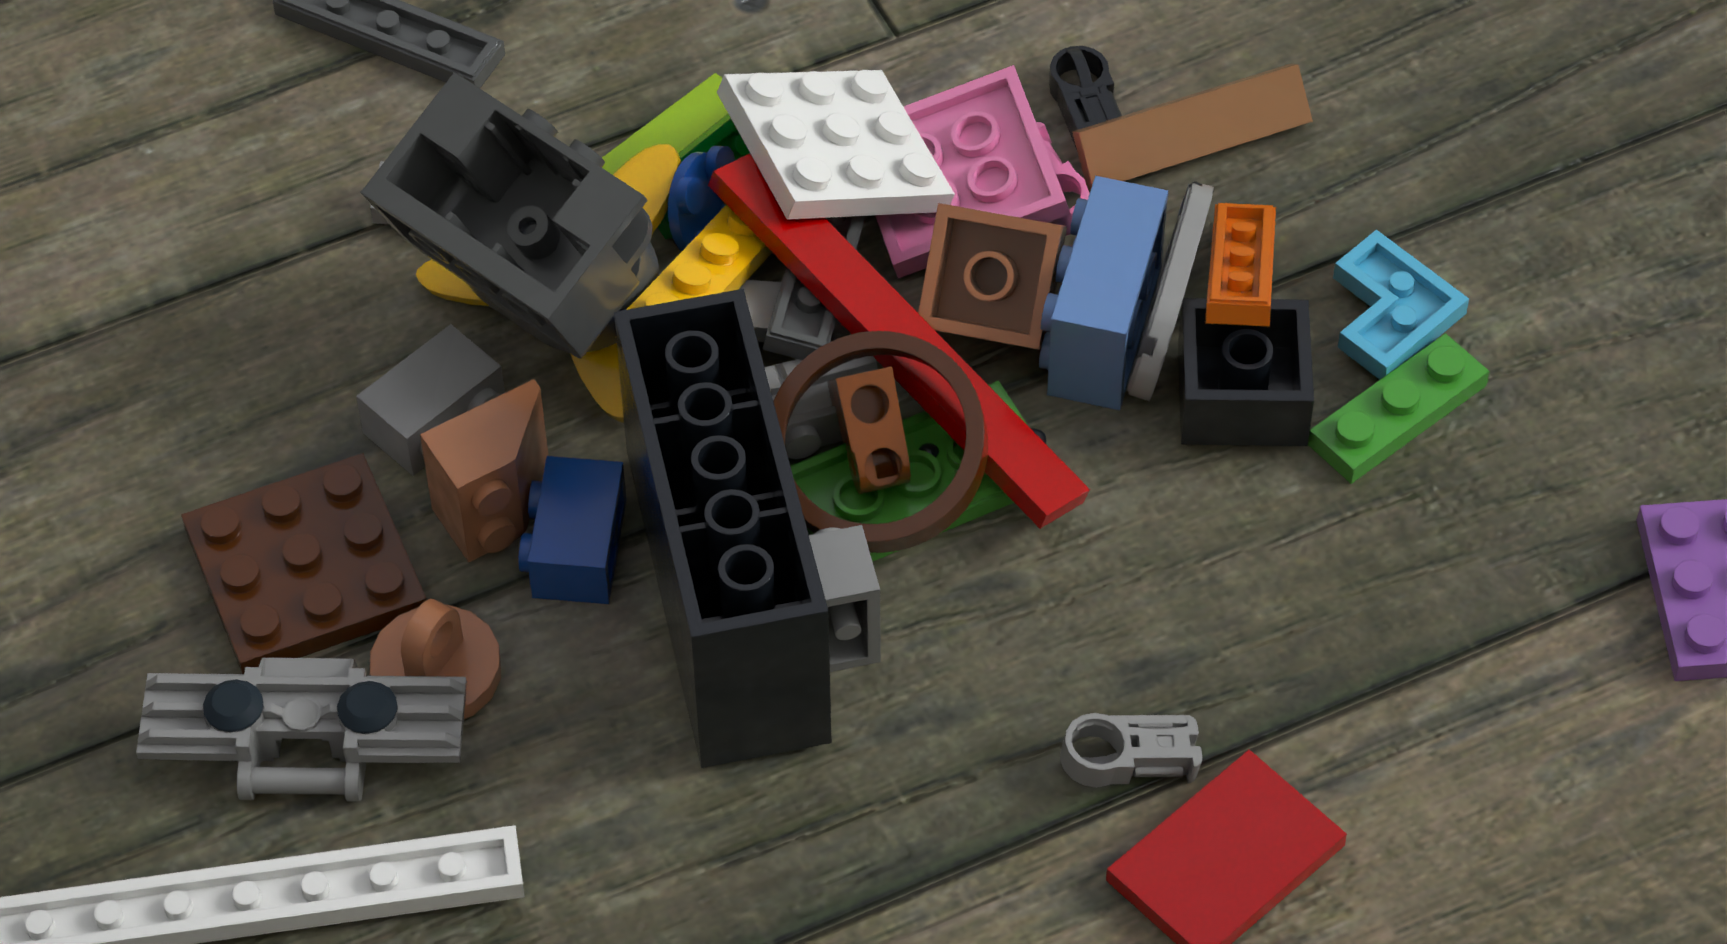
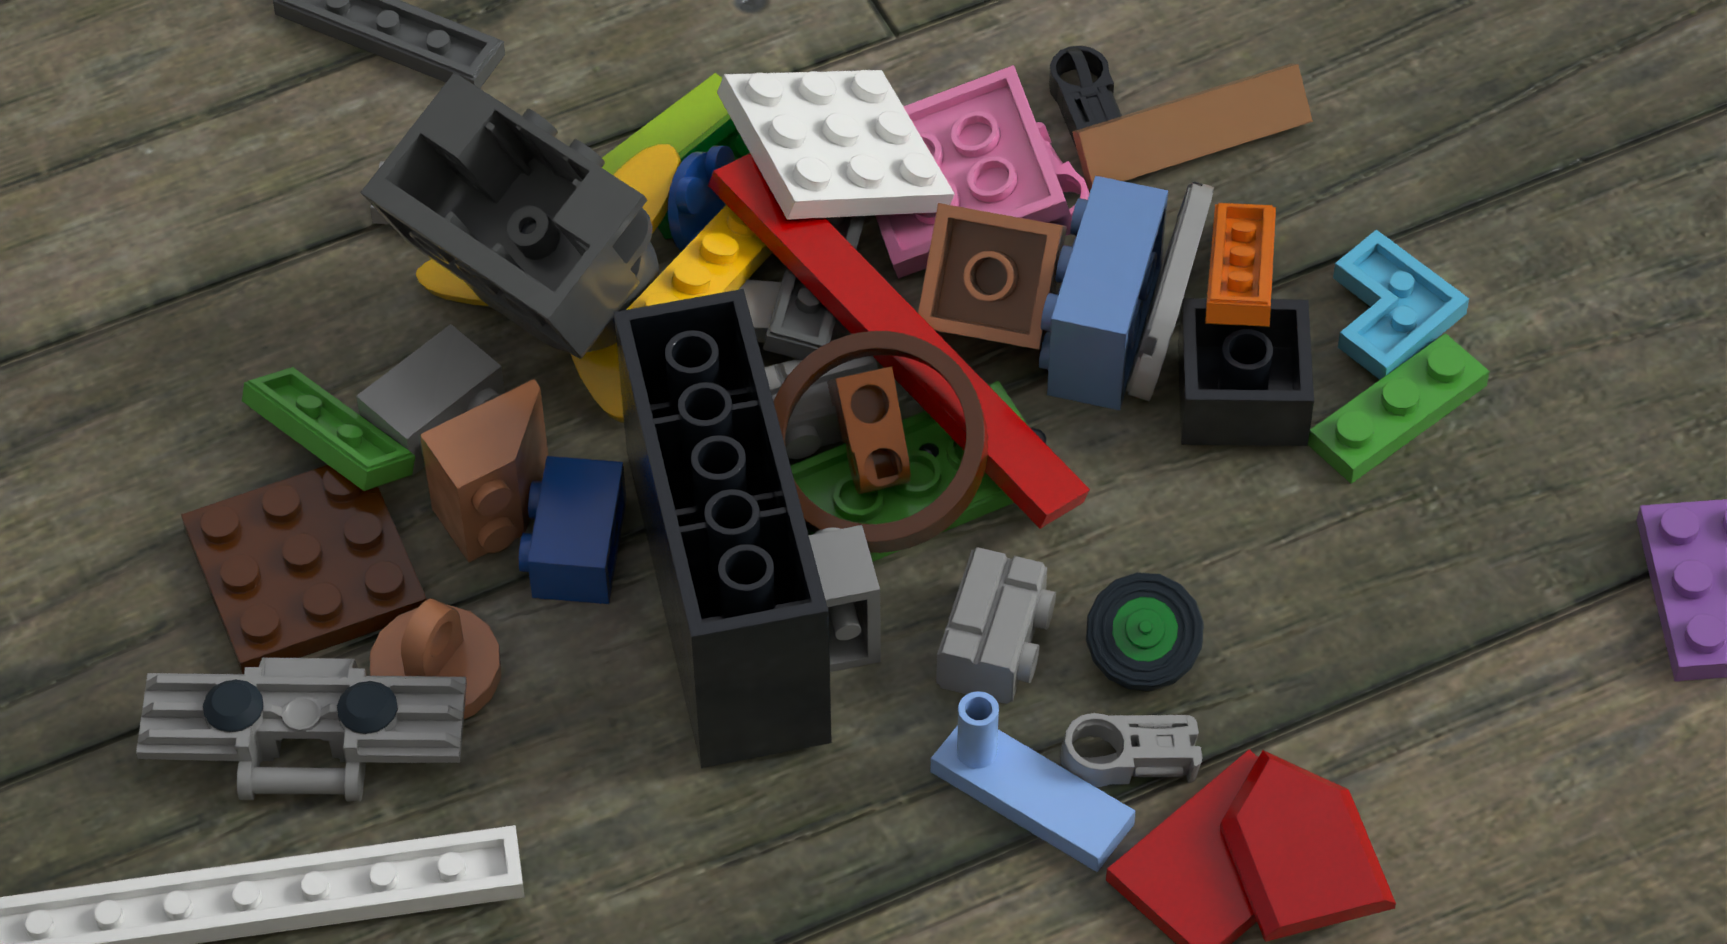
none -> bright green tile [242,367,415,491]
none -> light blue piece [930,691,1136,872]
none -> light grey brick [936,547,1056,704]
none -> black wheel [1086,572,1204,691]
none -> red tile [1220,750,1396,942]

